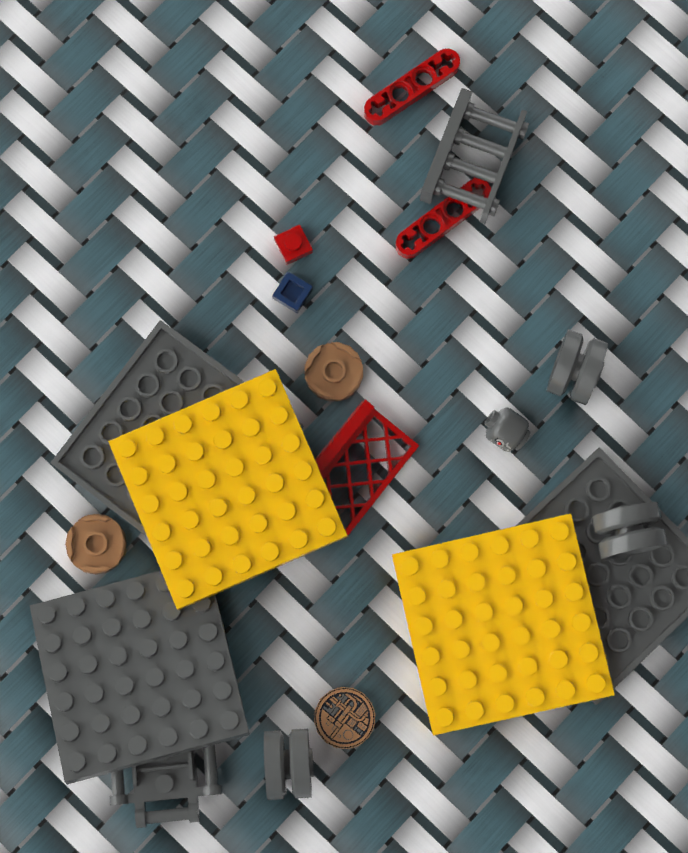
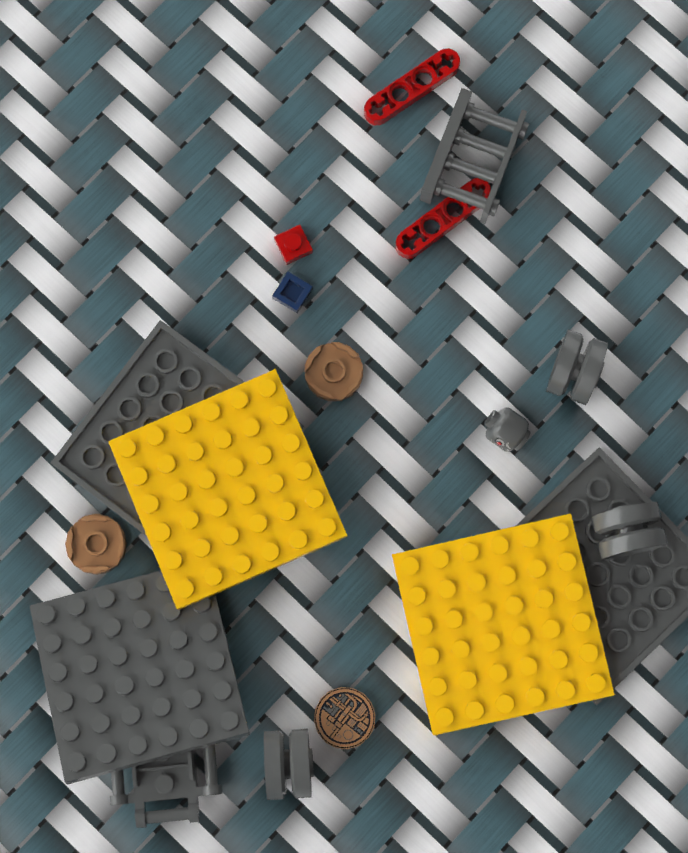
red fence [315,399,419,539] -> none

